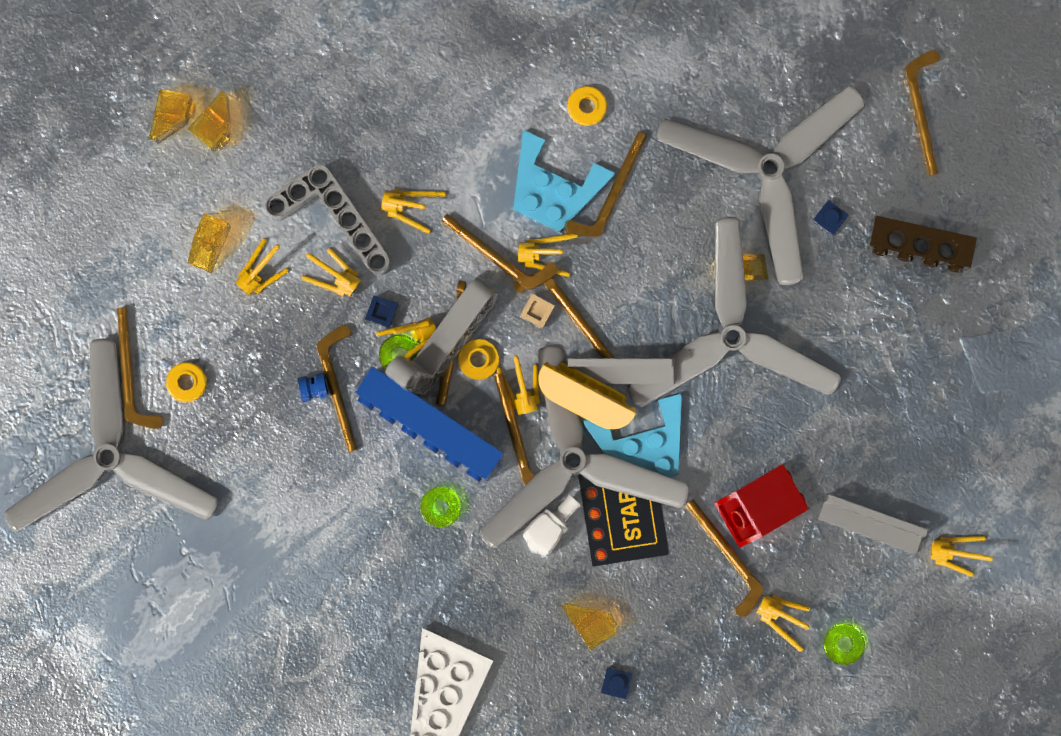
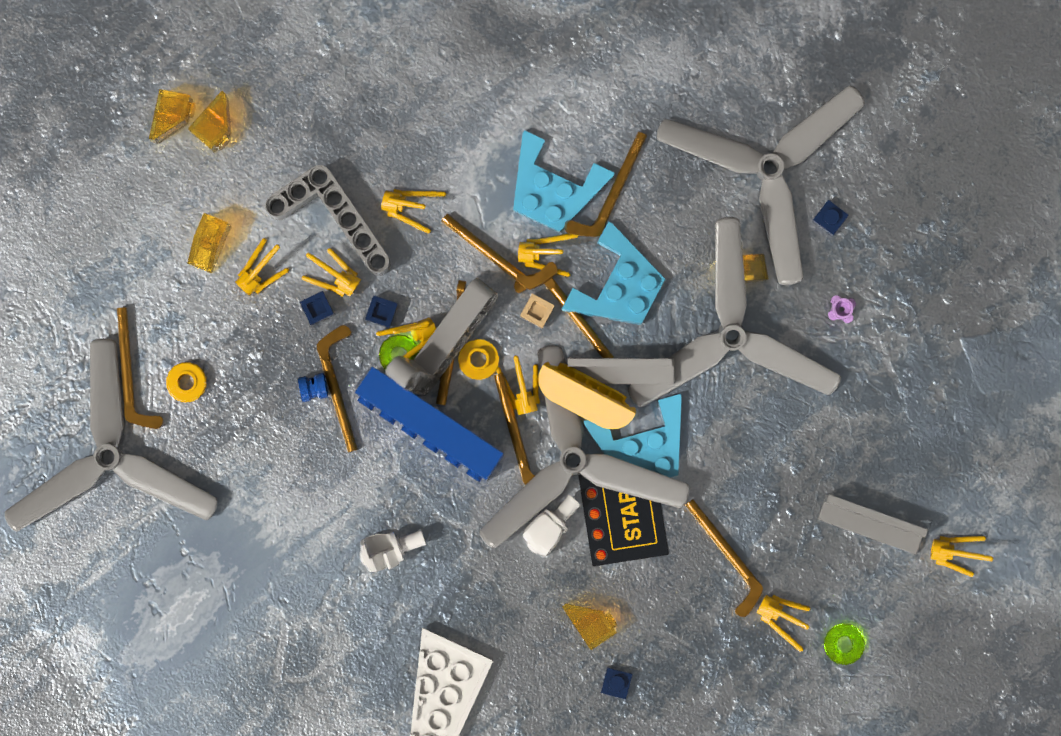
clear neon green piece [420,487,461,528] -> none
yellow piece [567,86,608,126] -> none
red slope [714,464,809,548] -> none
dark brown brick [866,215,977,273] -> none
pearl gold piece [904,50,940,176] -> none
none -> dark blue plate [300,291,334,326]
none -> white piece [359,530,426,572]
none -> medium azure wing [561,221,665,325]
none -> lavender plate [828,295,856,323]

